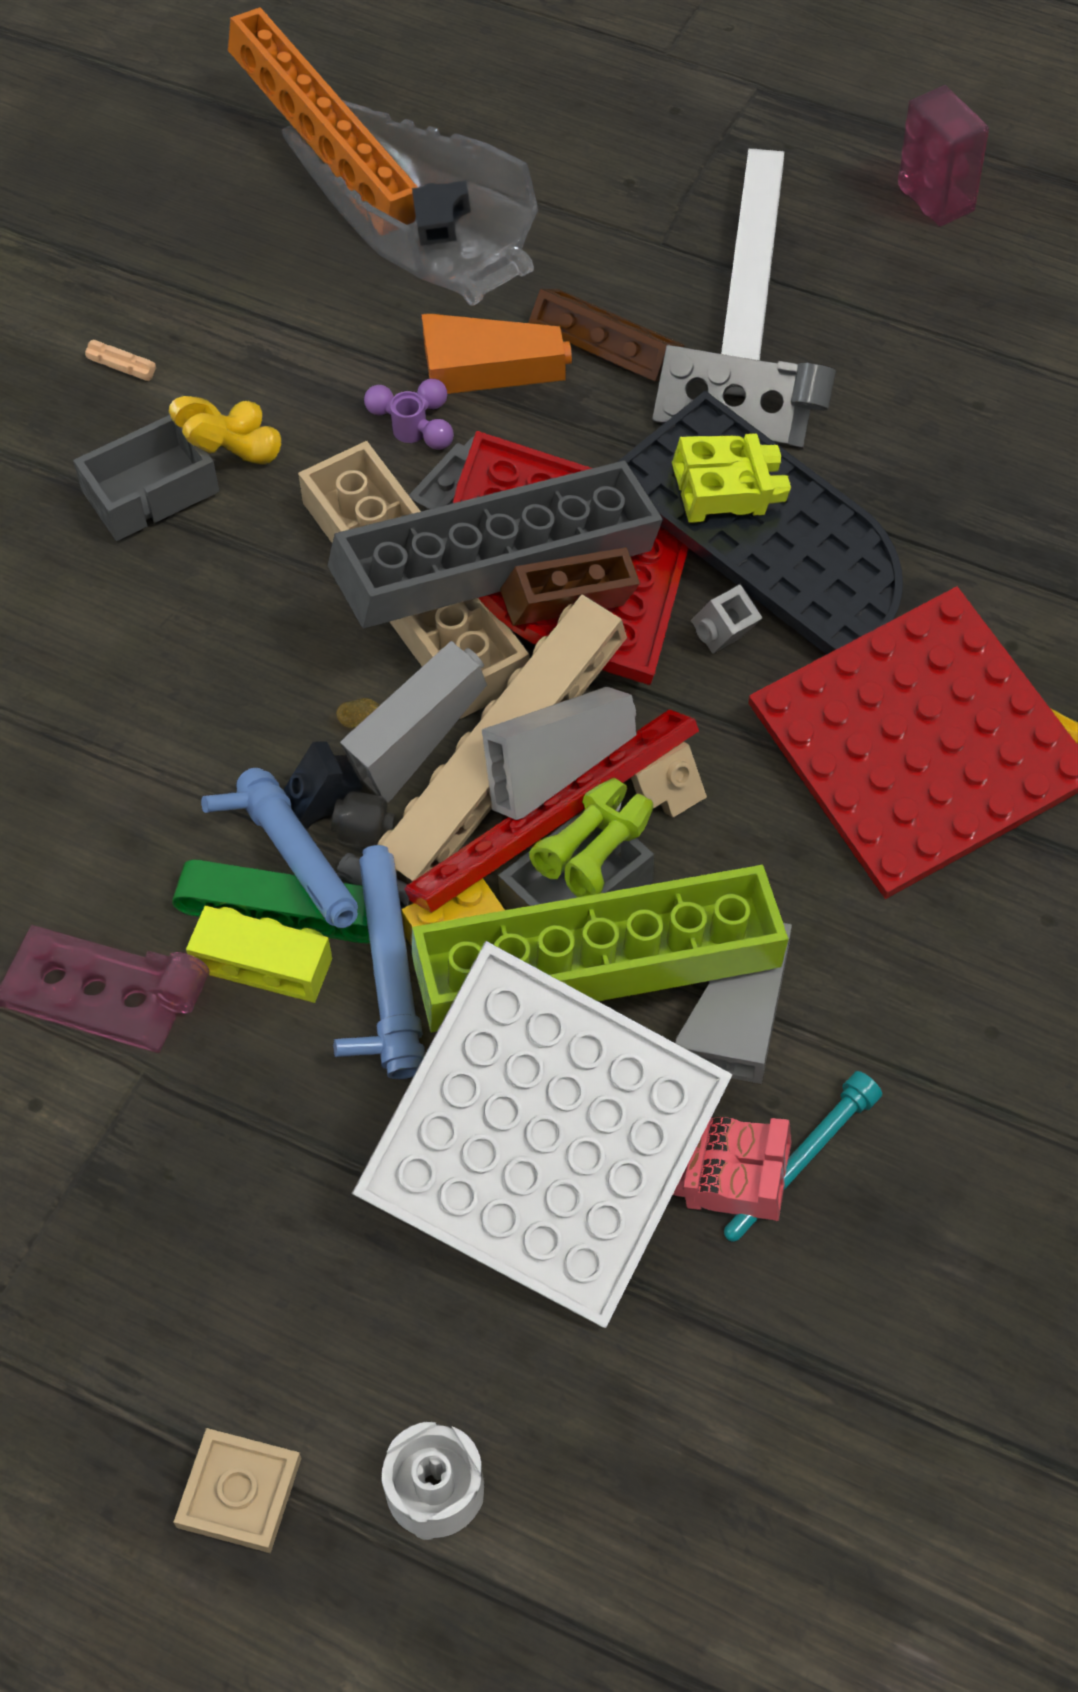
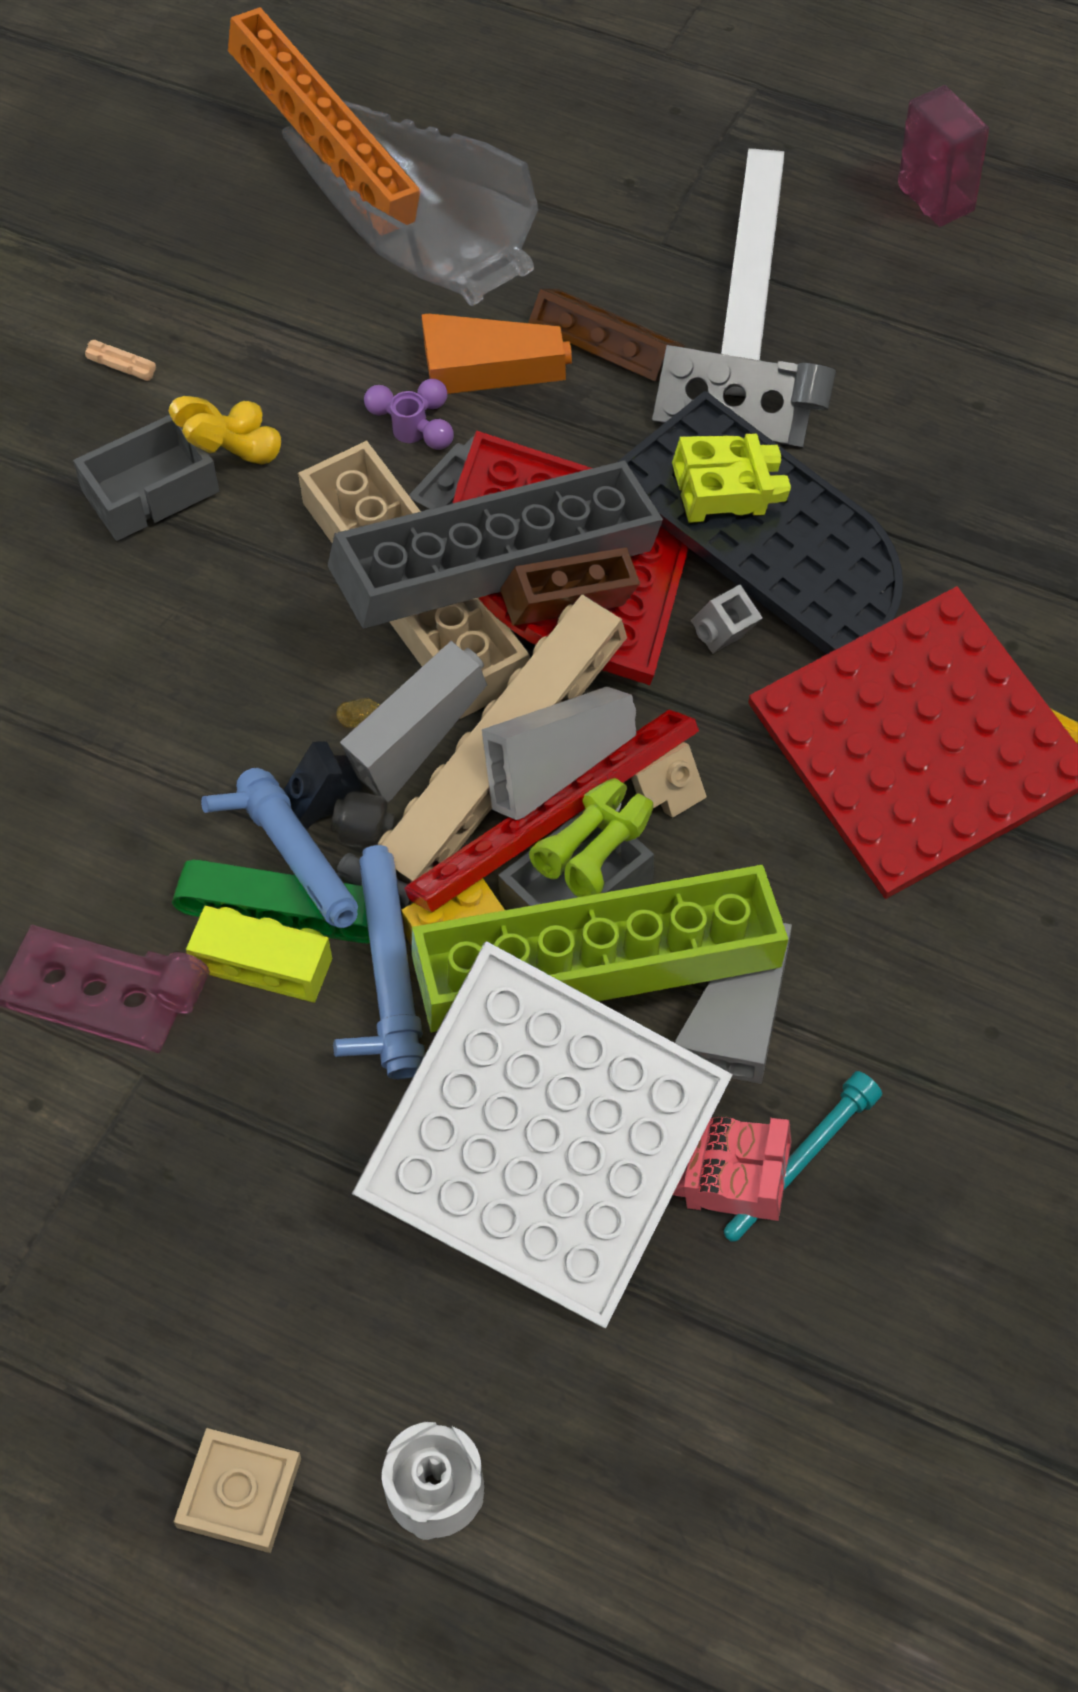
black brick [412,180,471,246] -> none

